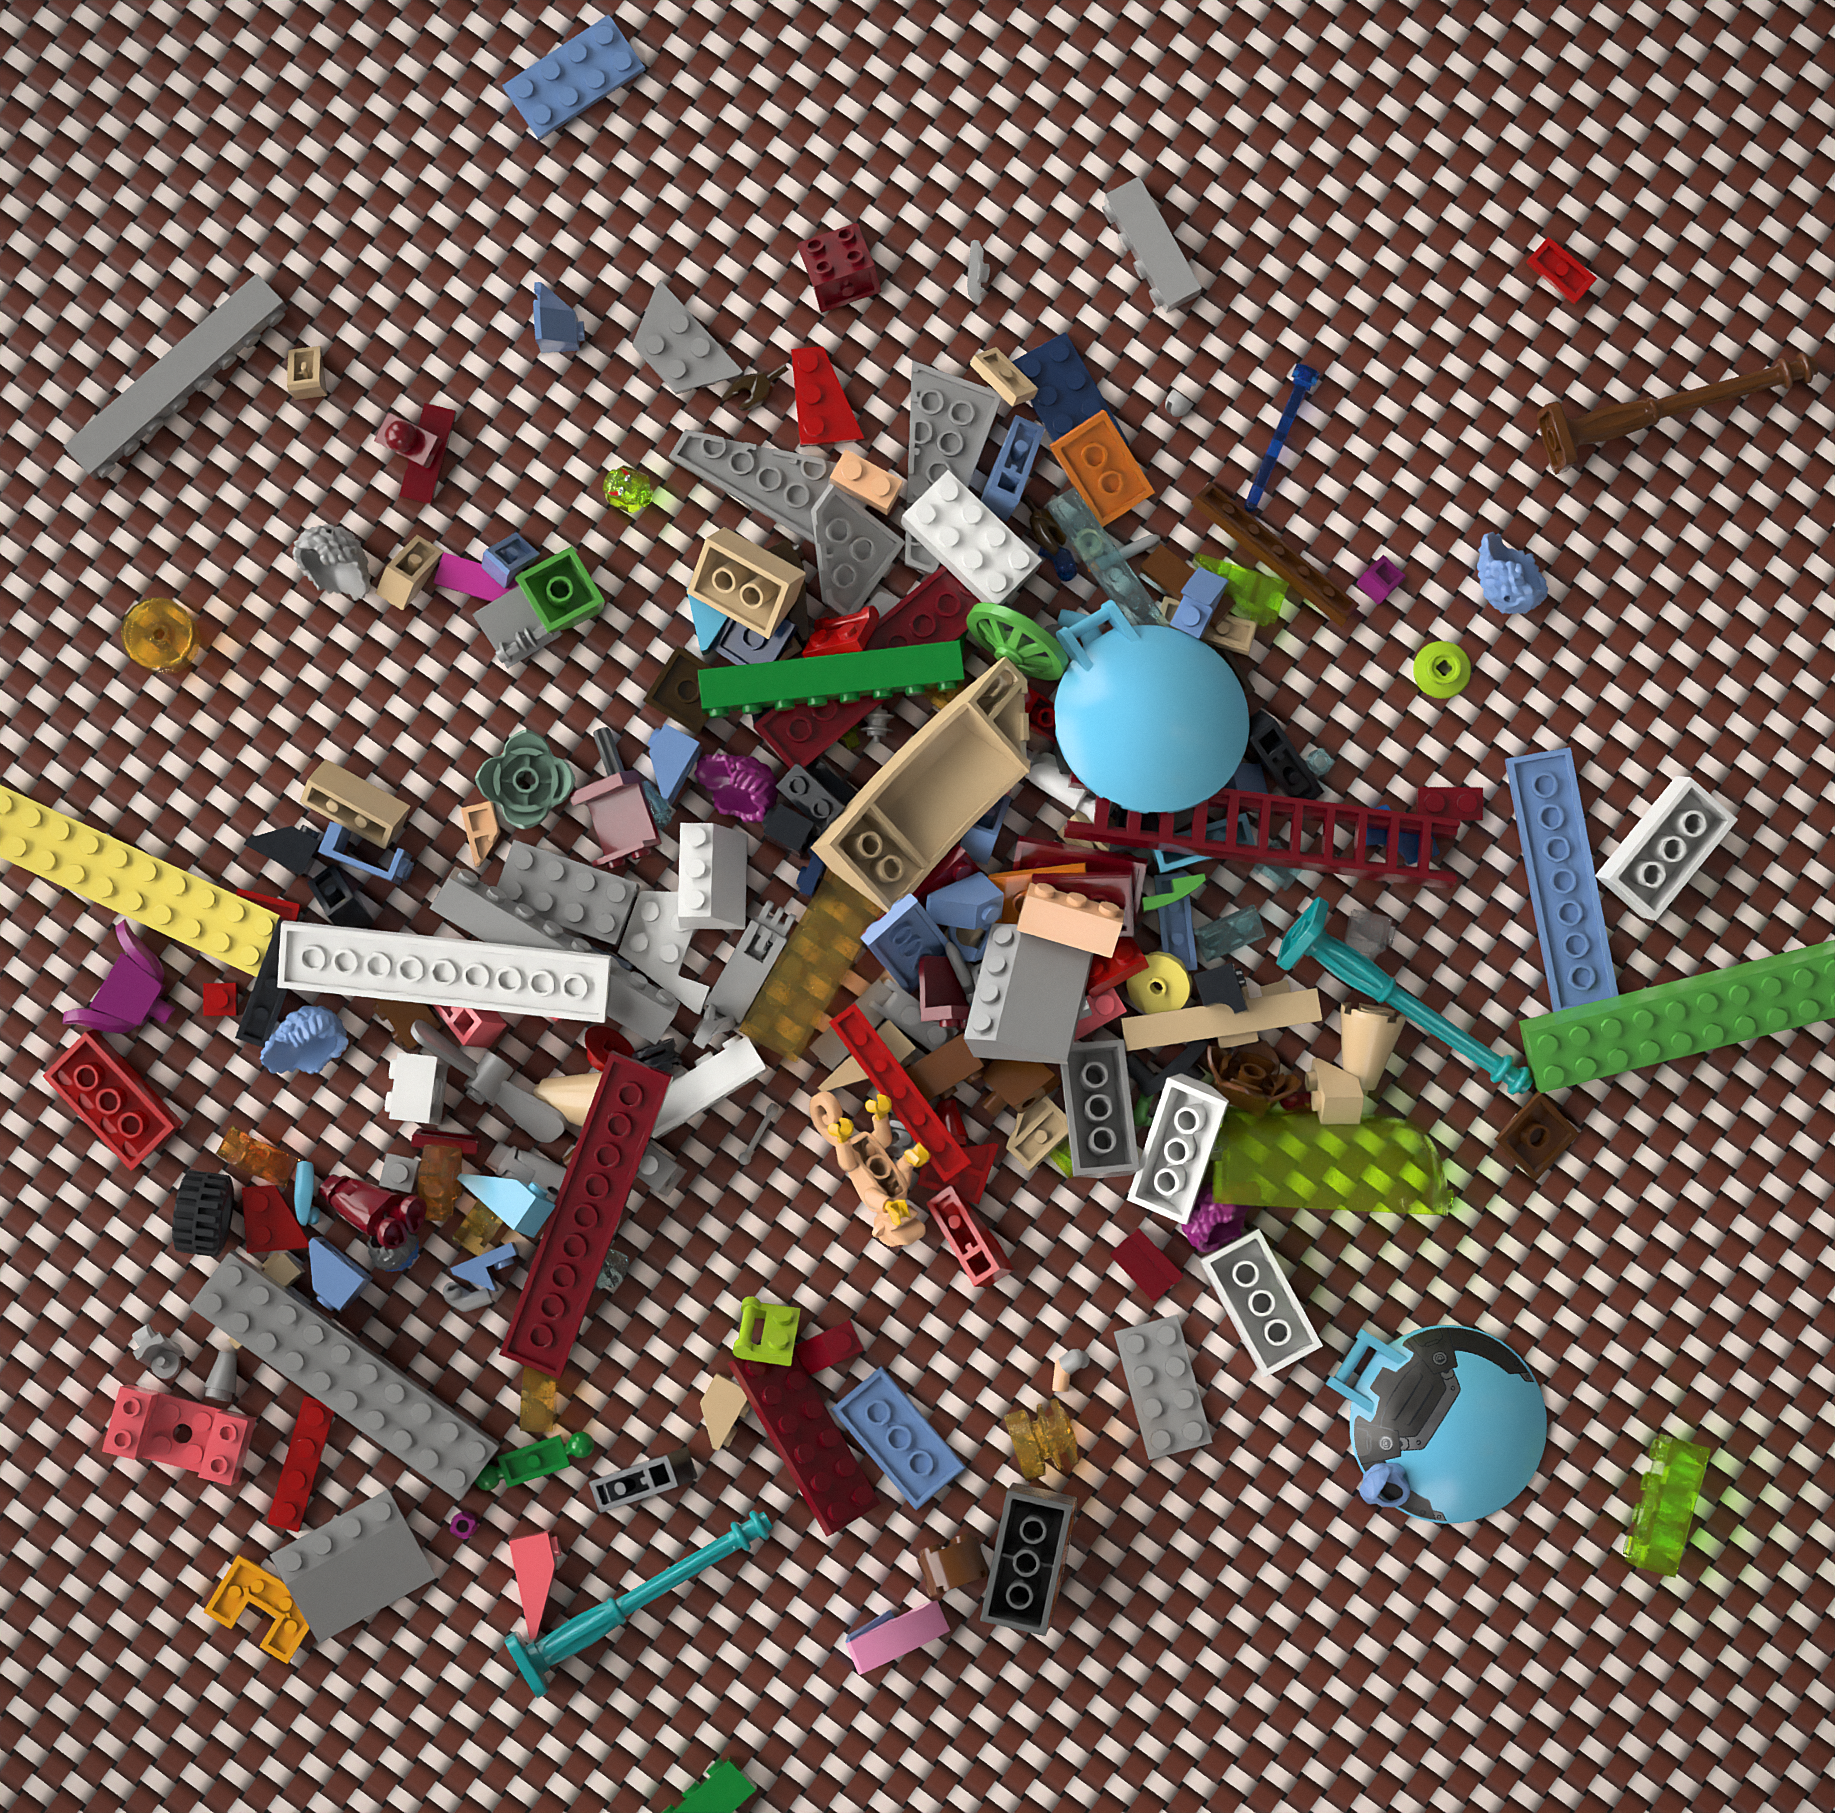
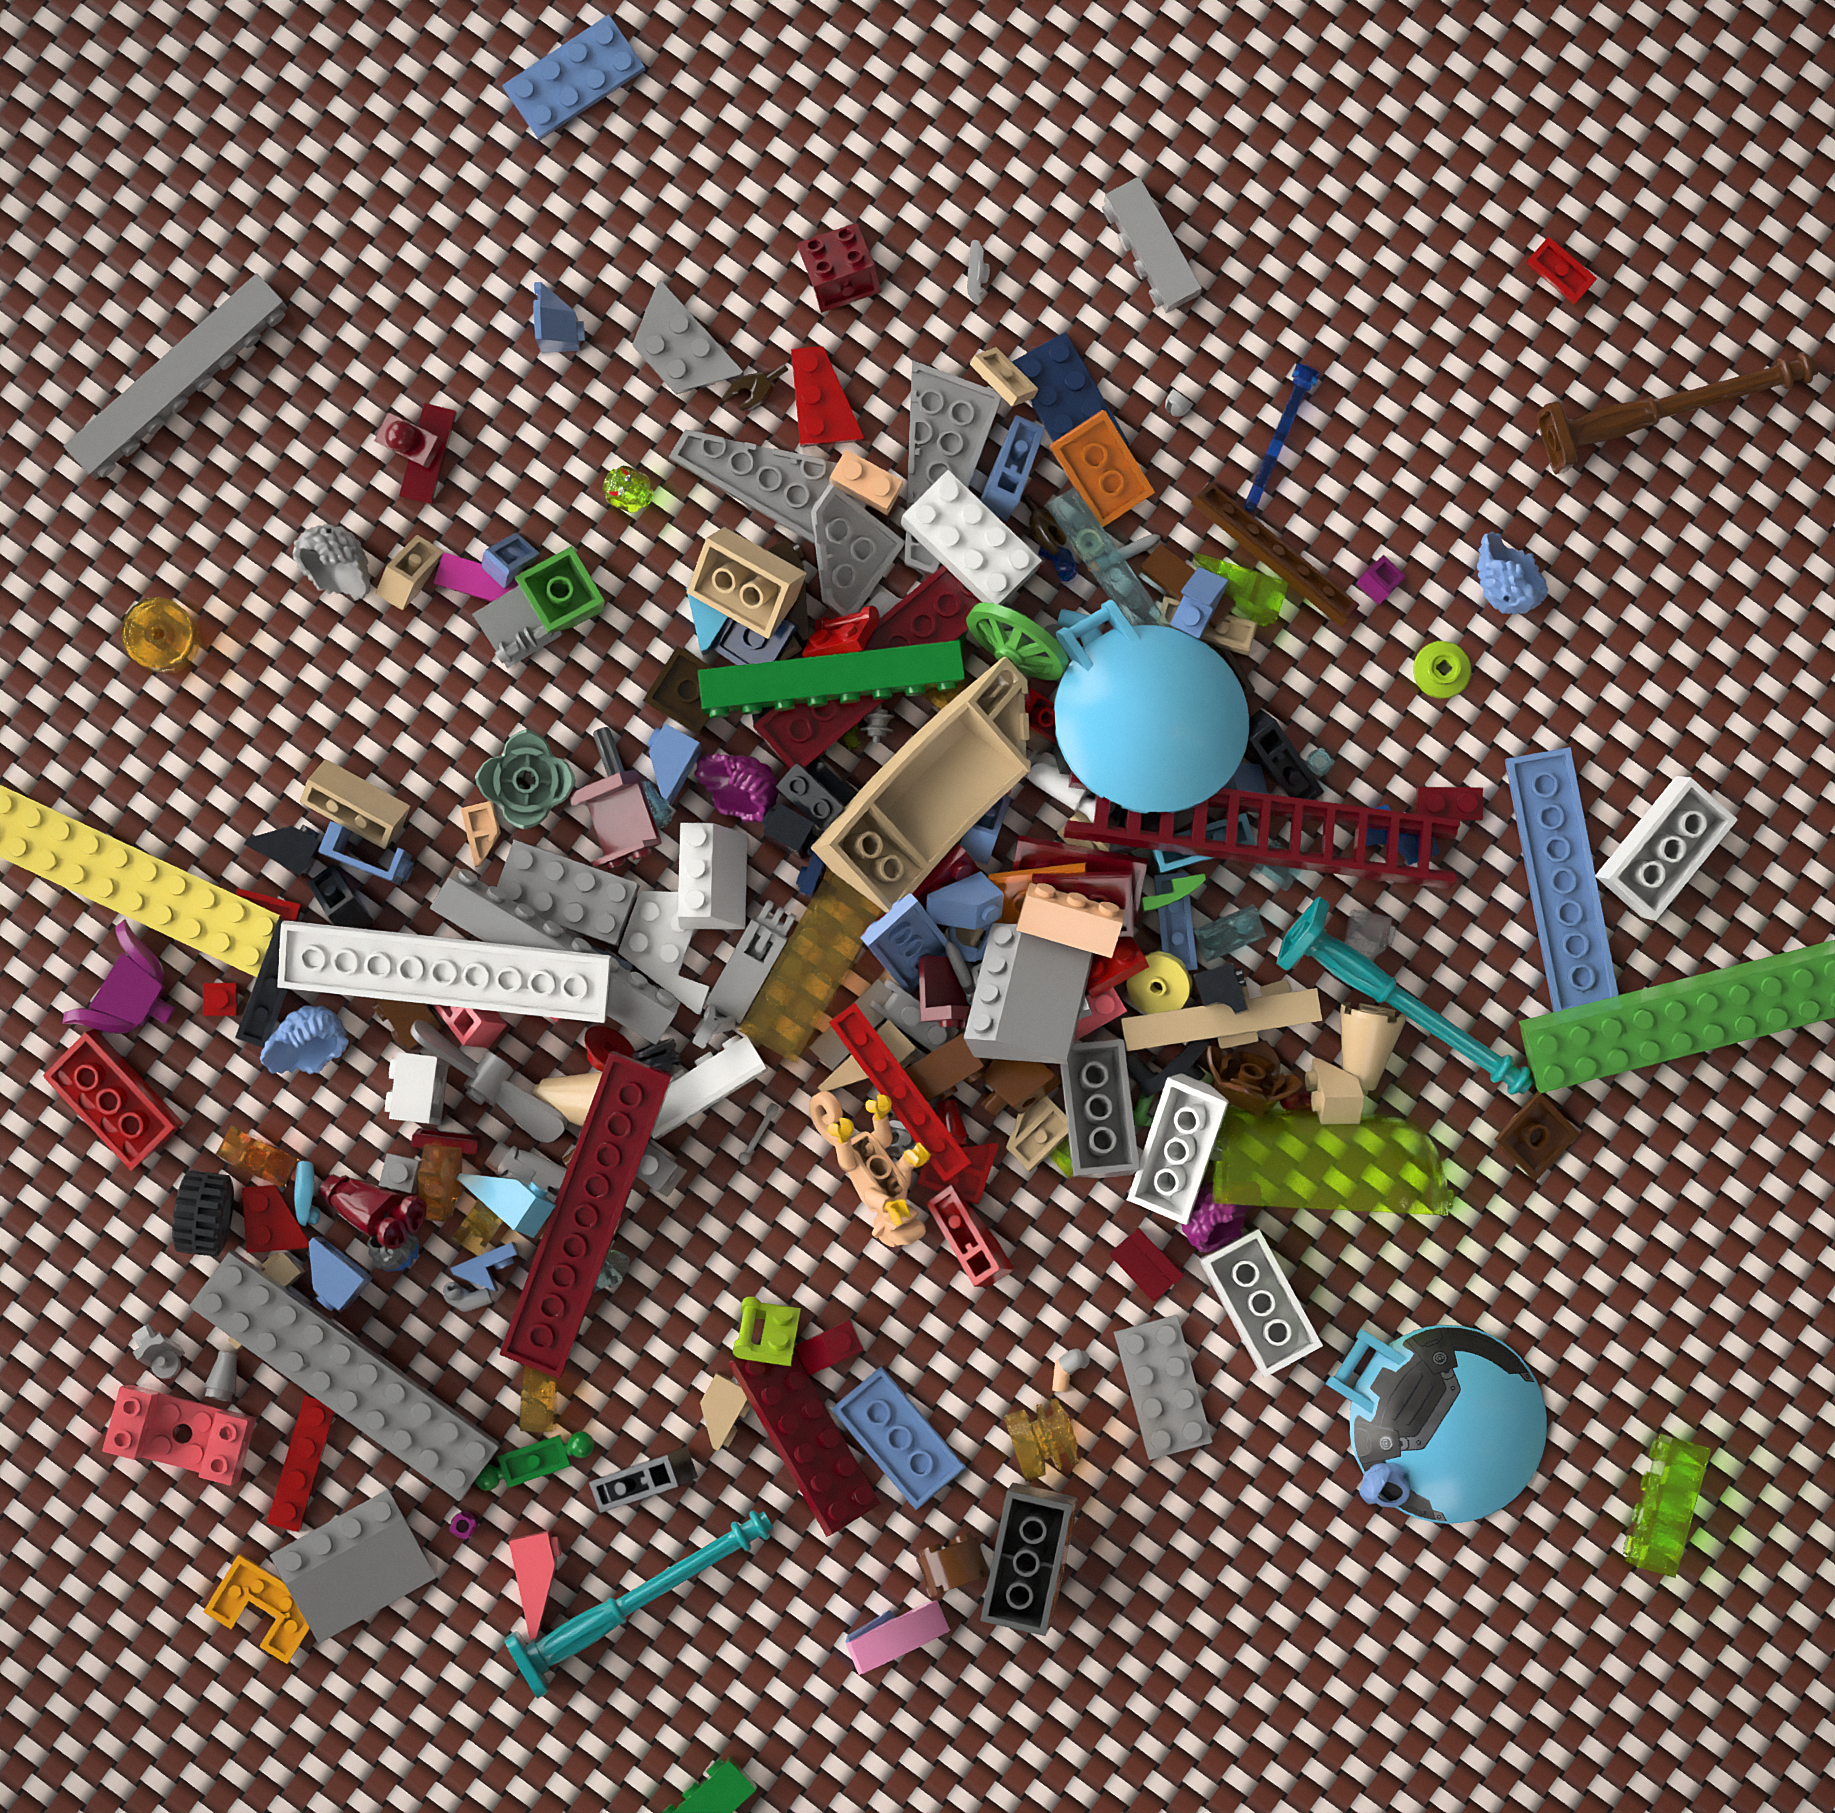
tan slope [287,346,327,400] -> none

